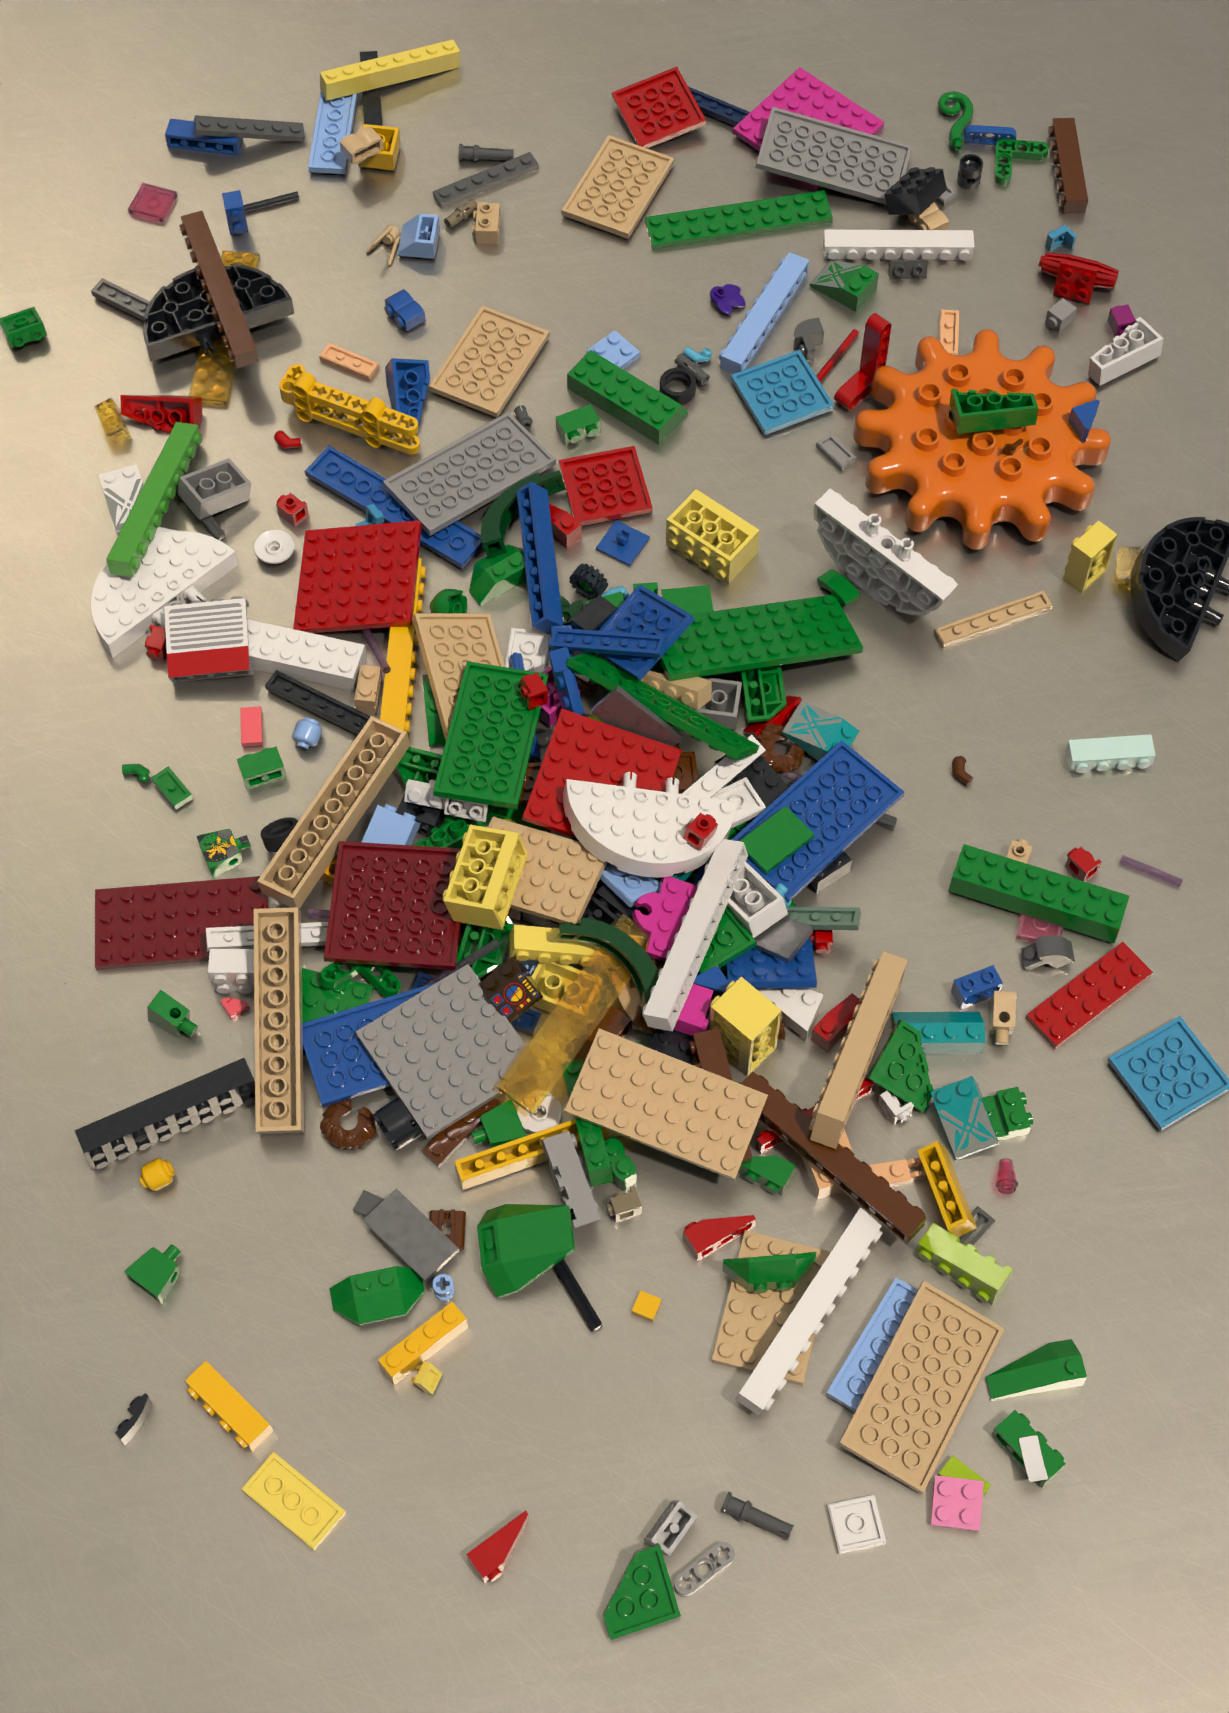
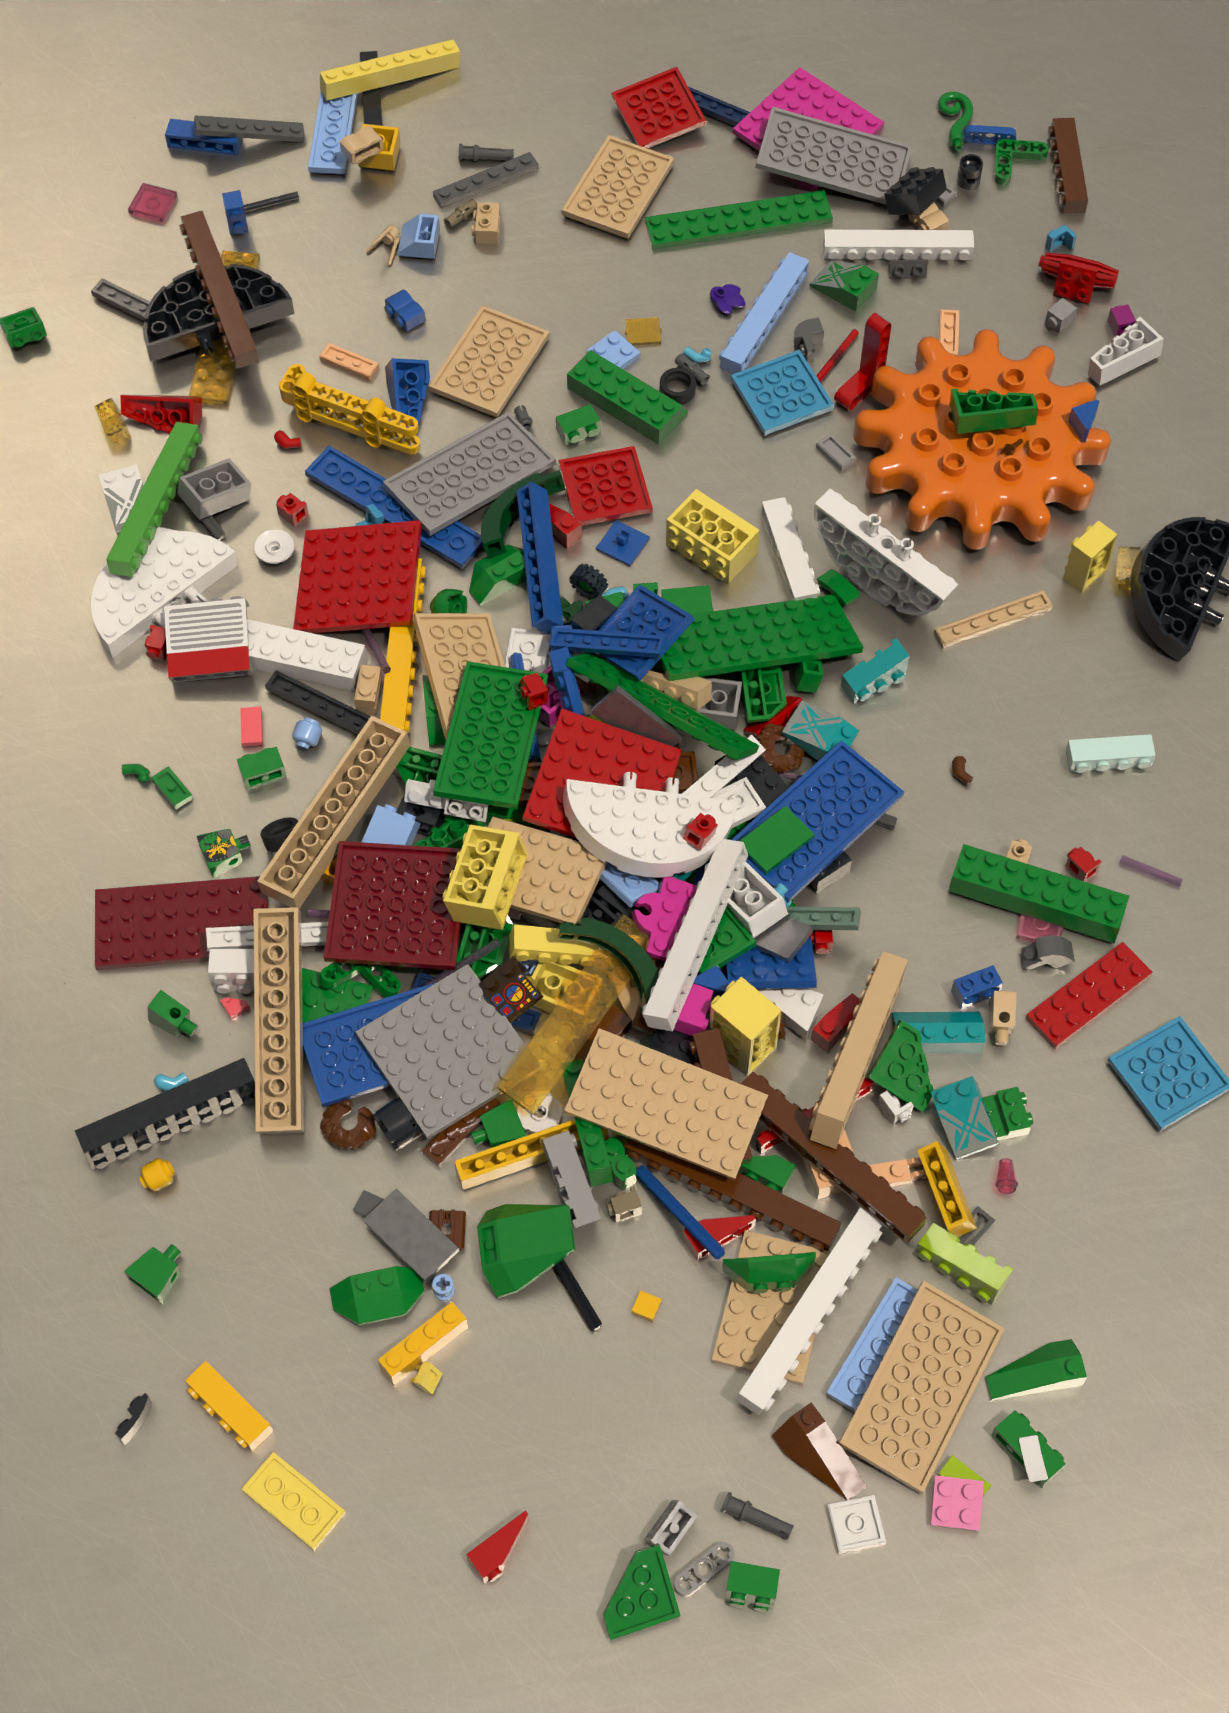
none -> medium azure arm [154,1072,189,1091]
none -> reddish brown brick [624,1138,841,1252]
none -> clear yellow piece [625,317,662,346]
none -> blue axle [636,1166,725,1260]
none -> green brick [725,1561,780,1612]
none -> white brick [761,497,820,601]
none -> reddish brown wedge [771,1402,867,1501]
none -> green brick [794,660,824,693]
none -> teal wedge [841,638,909,704]

